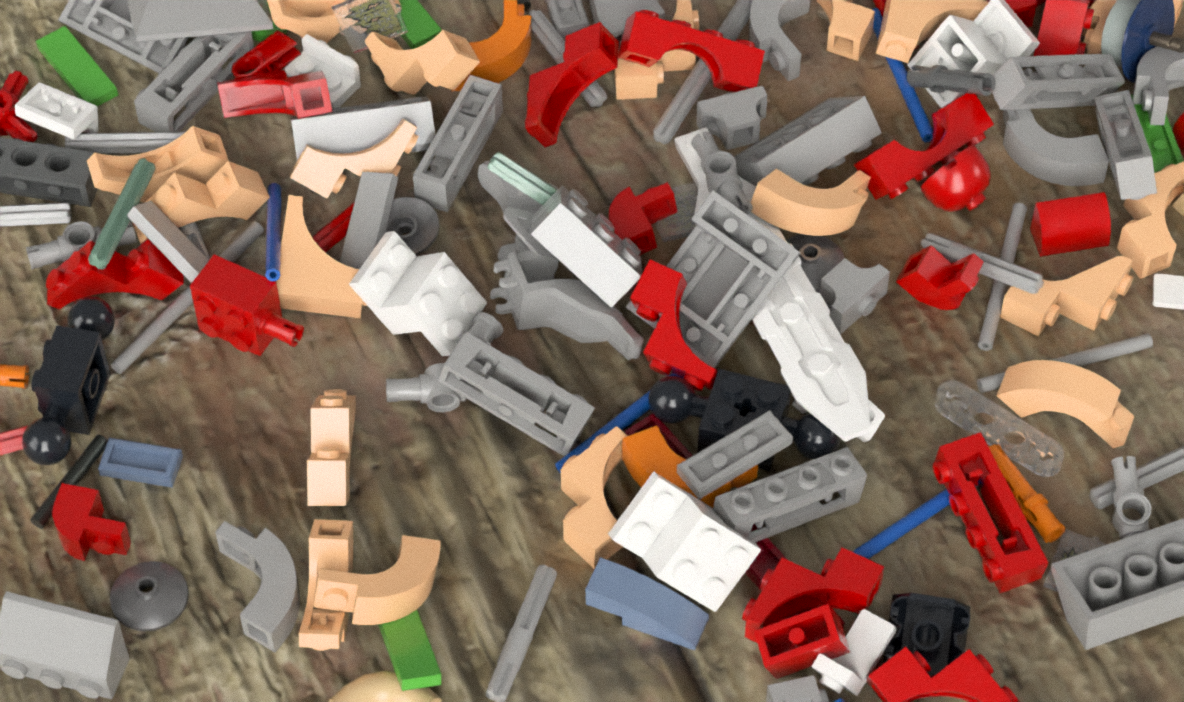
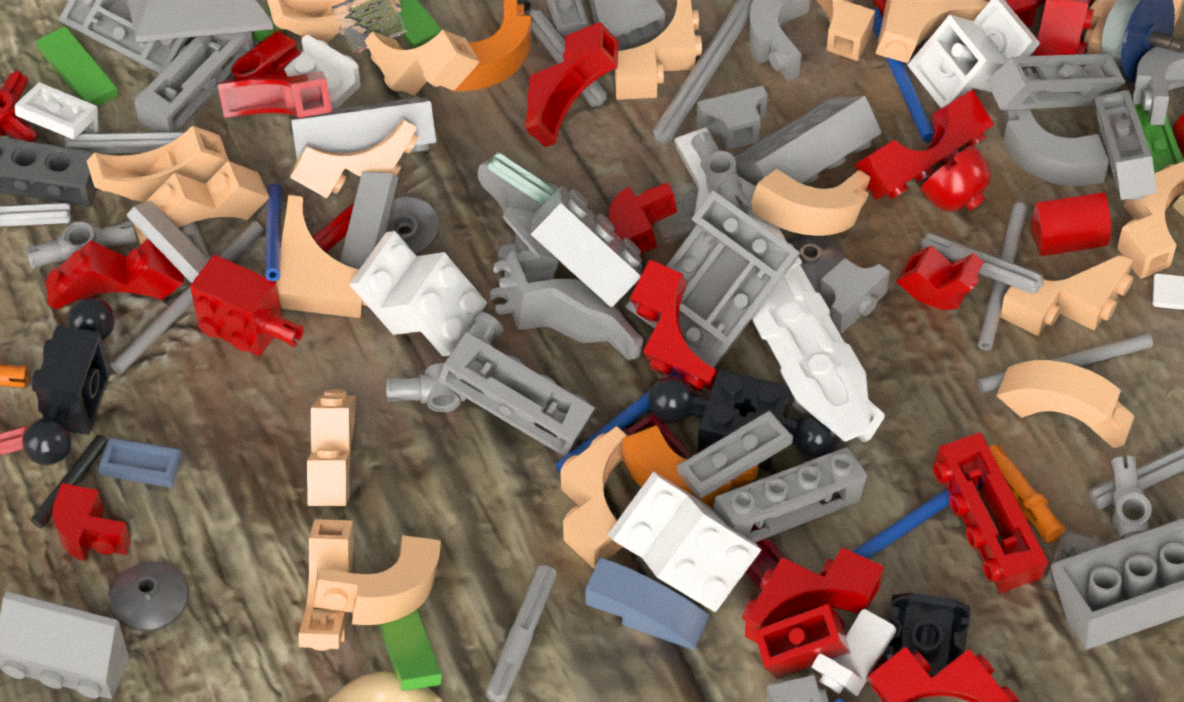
sand green axle [88,158,156,269] -> none
light grey arch [215,521,300,652] -> none
light grey brick [413,75,503,212] -> none
red arch [618,10,765,93] -> none
dark grey pin [907,65,995,96] -> none
clear beam [935,380,1064,477] -> none

